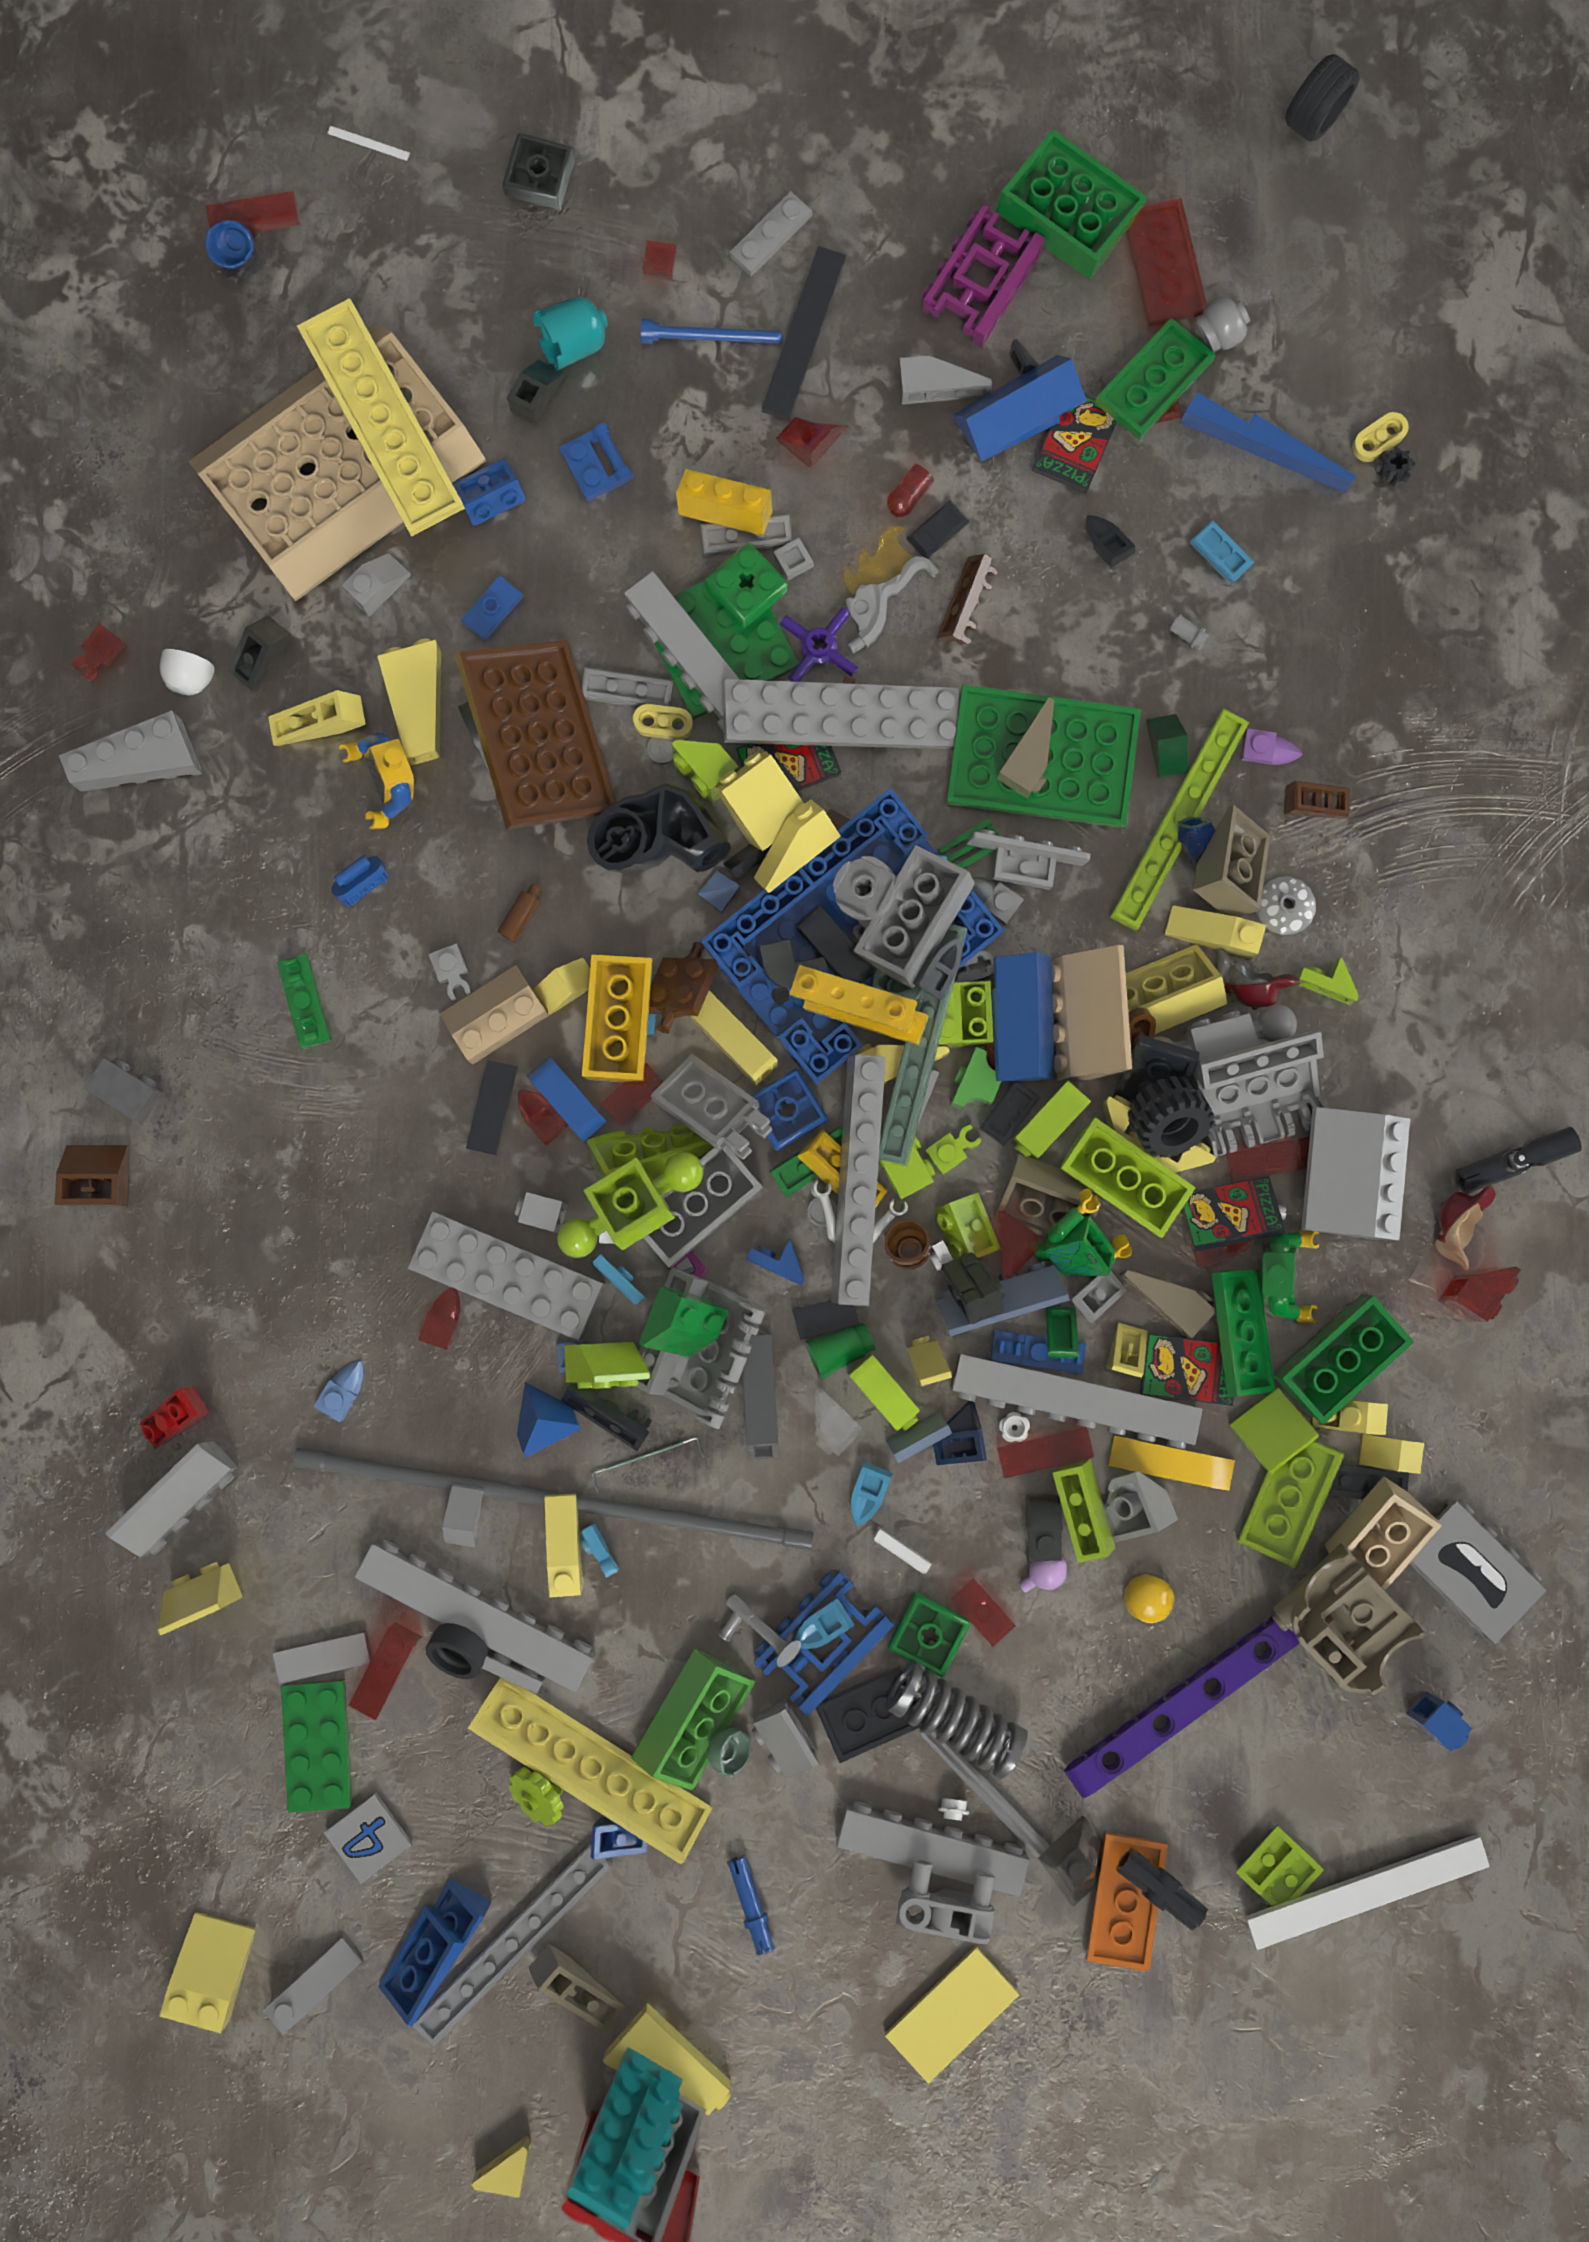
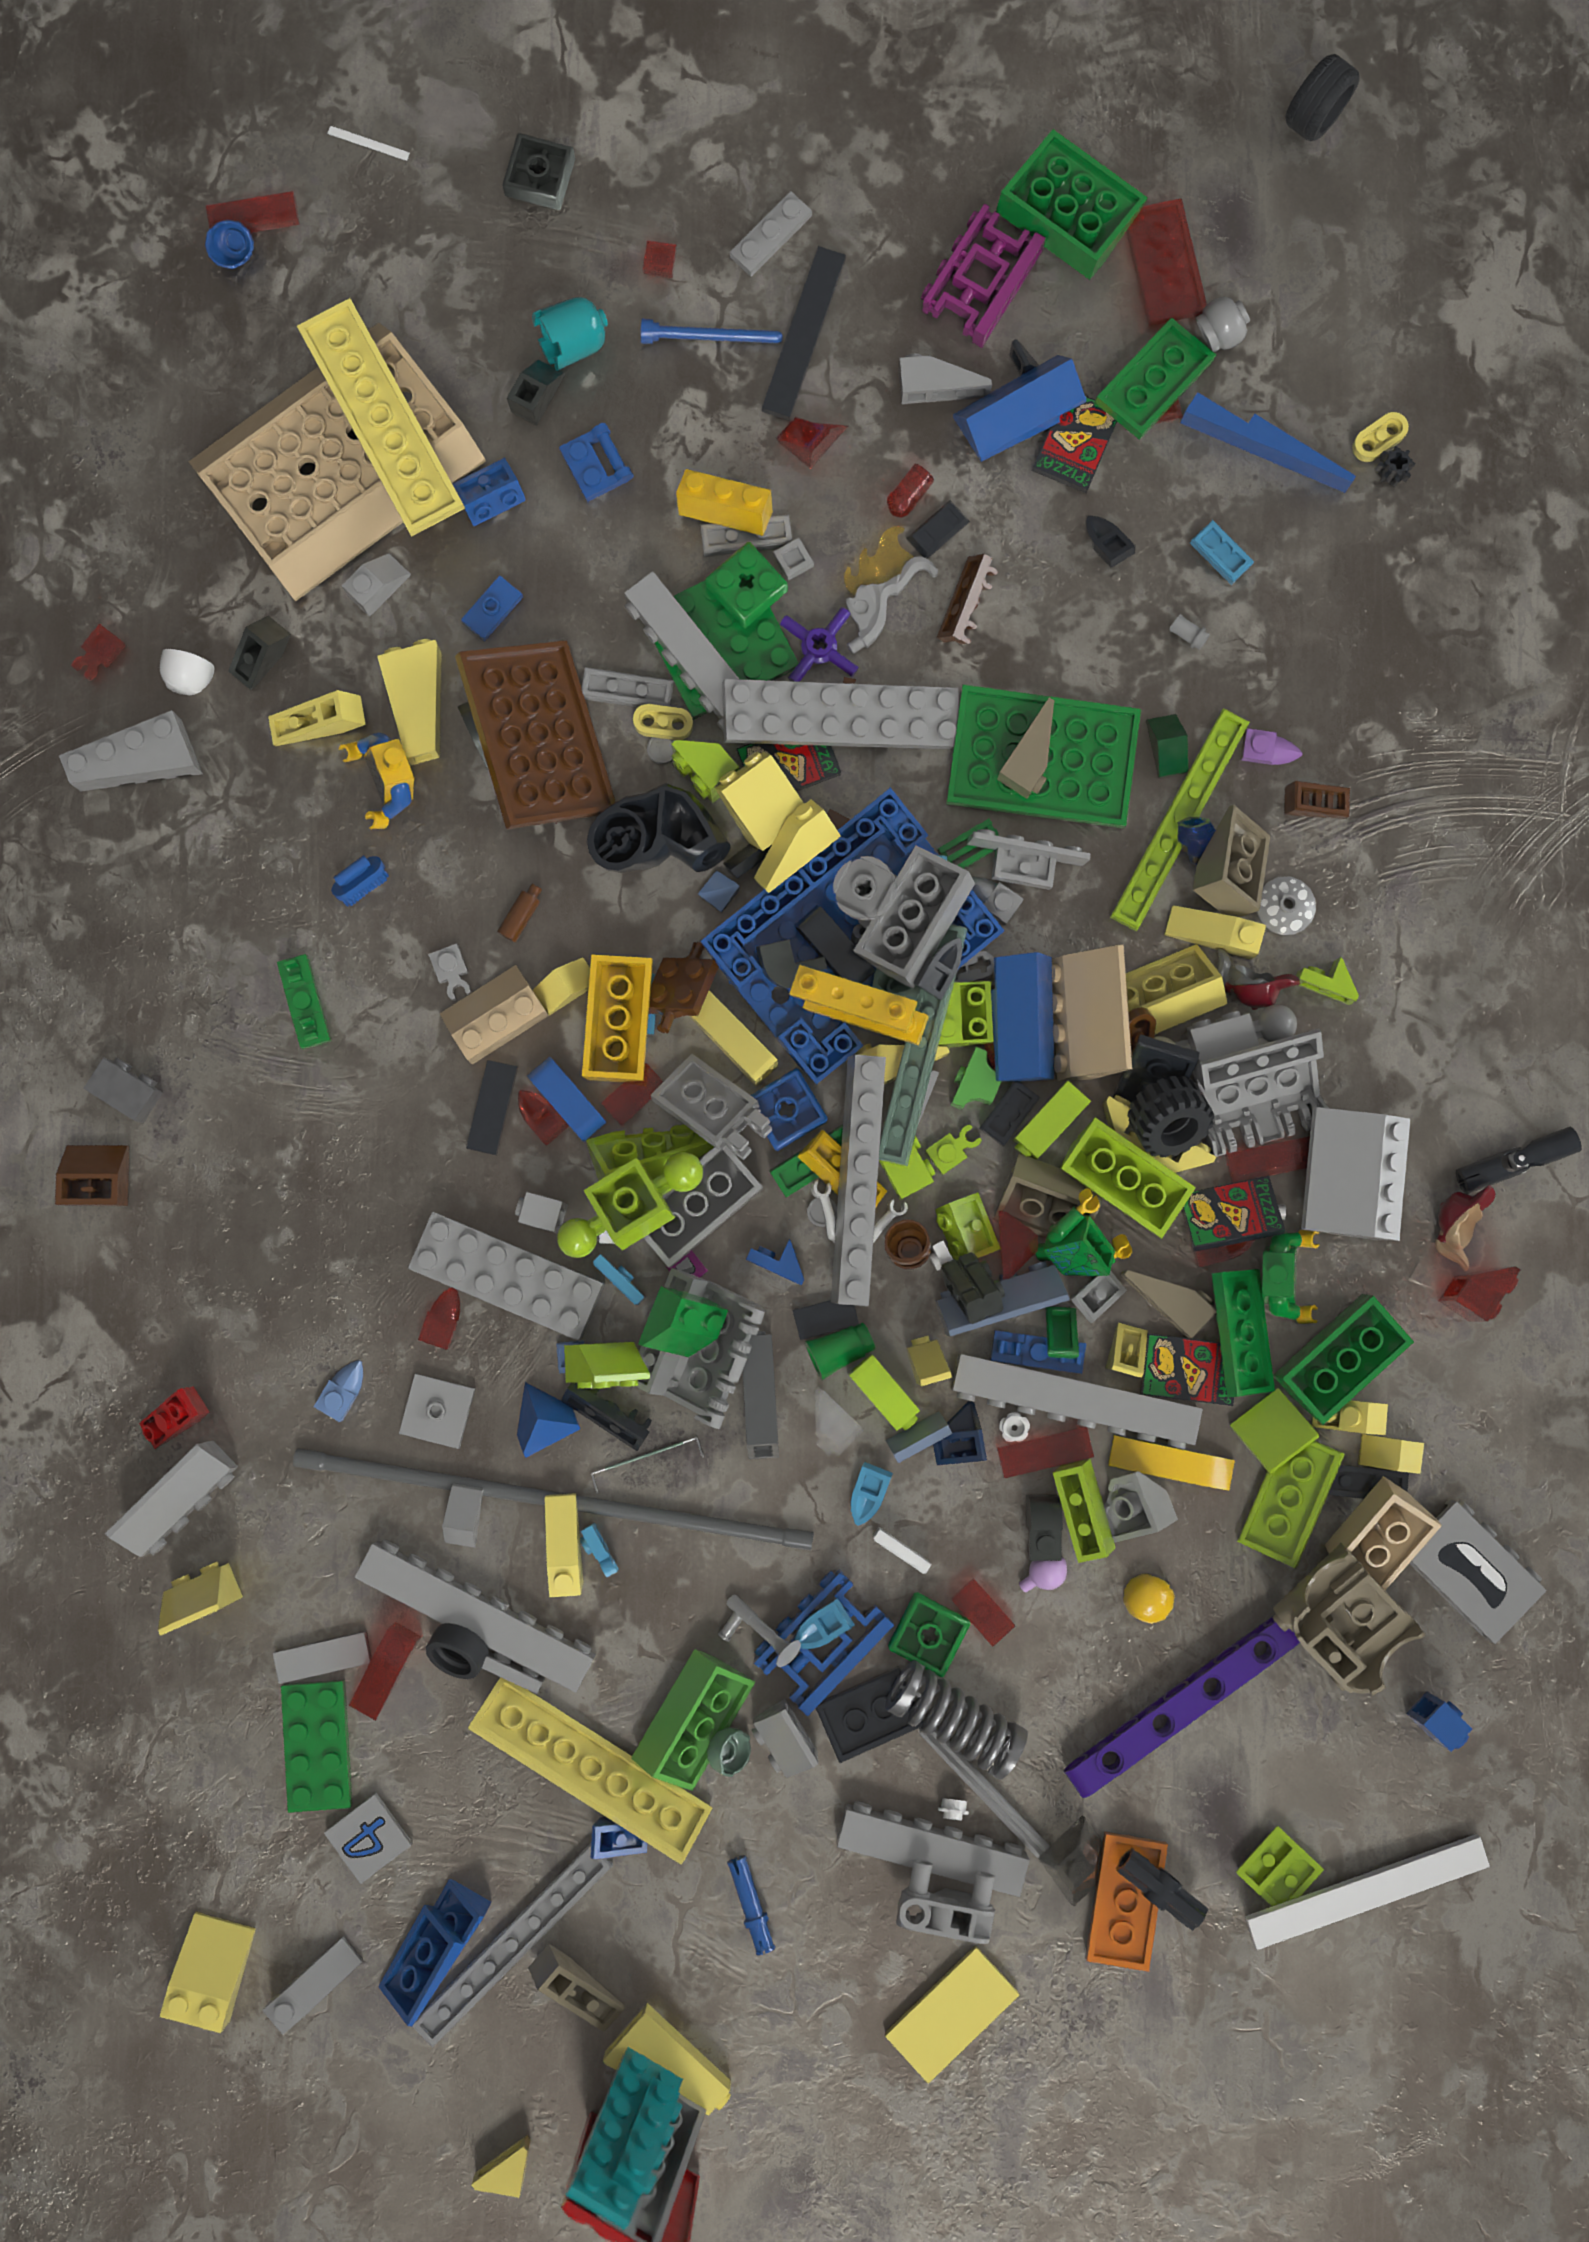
lime plant [508,1767,564,1827] -> none
none -> light grey plate [399,1373,476,1449]

